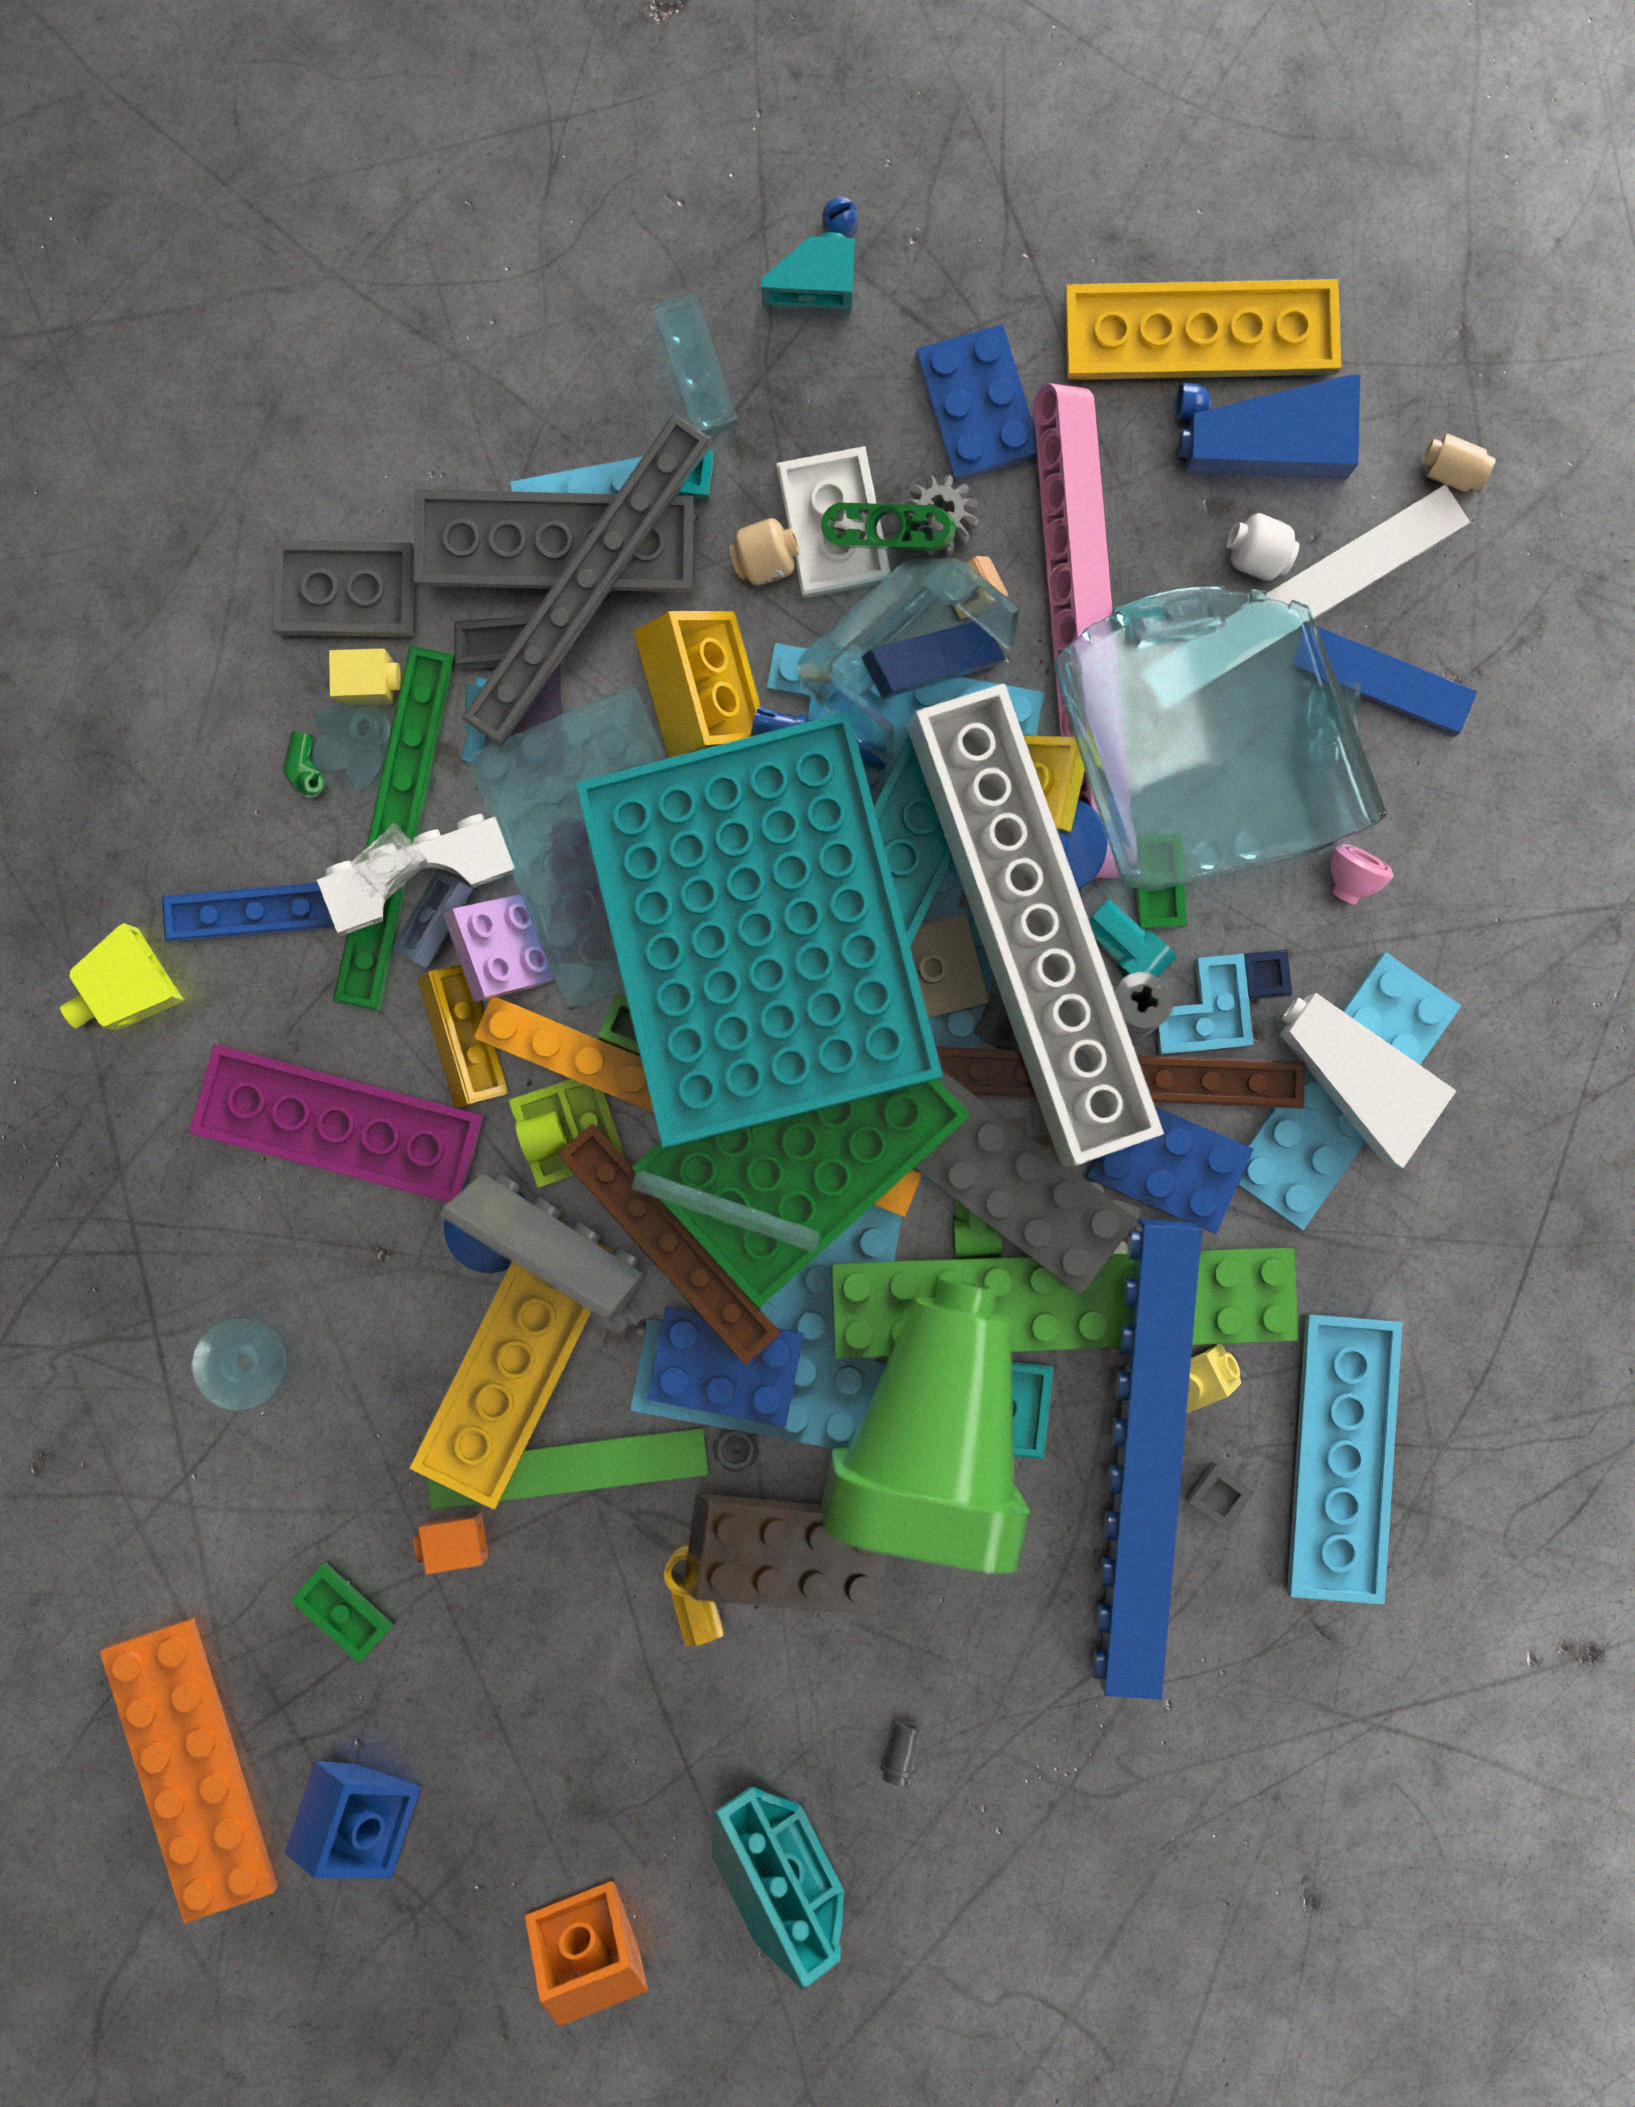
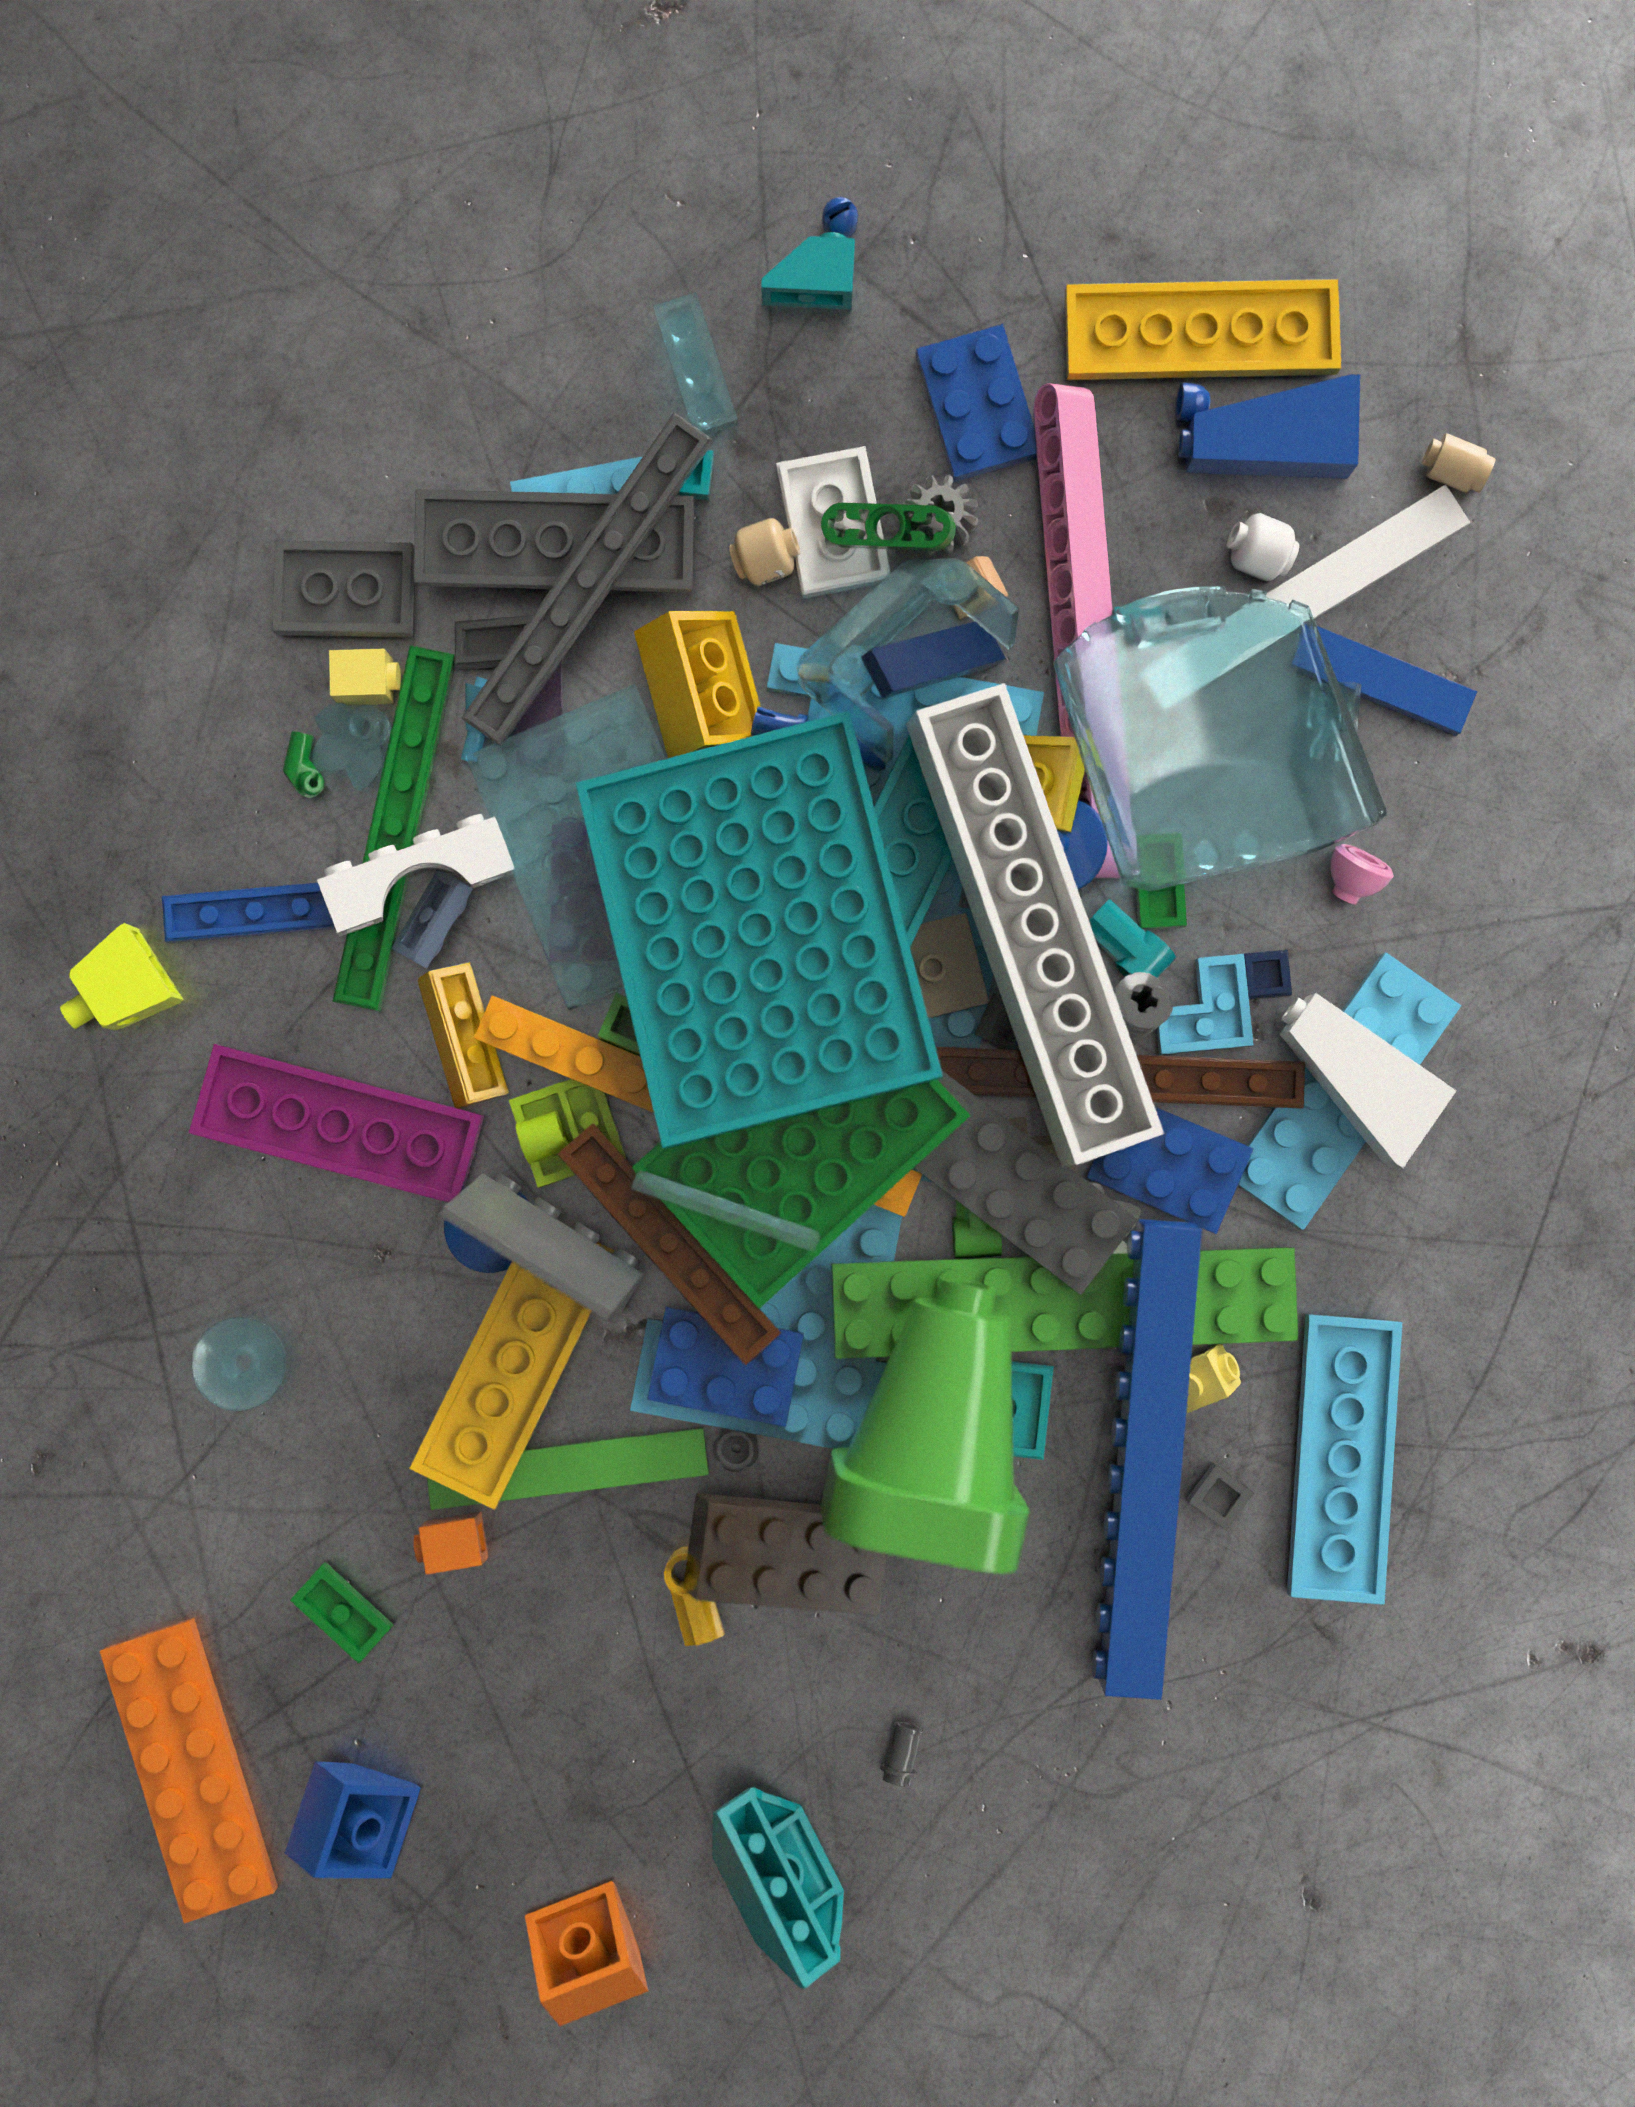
clear brick [352,823,427,901] -> none
lavender plate [443,893,557,1002] -> none

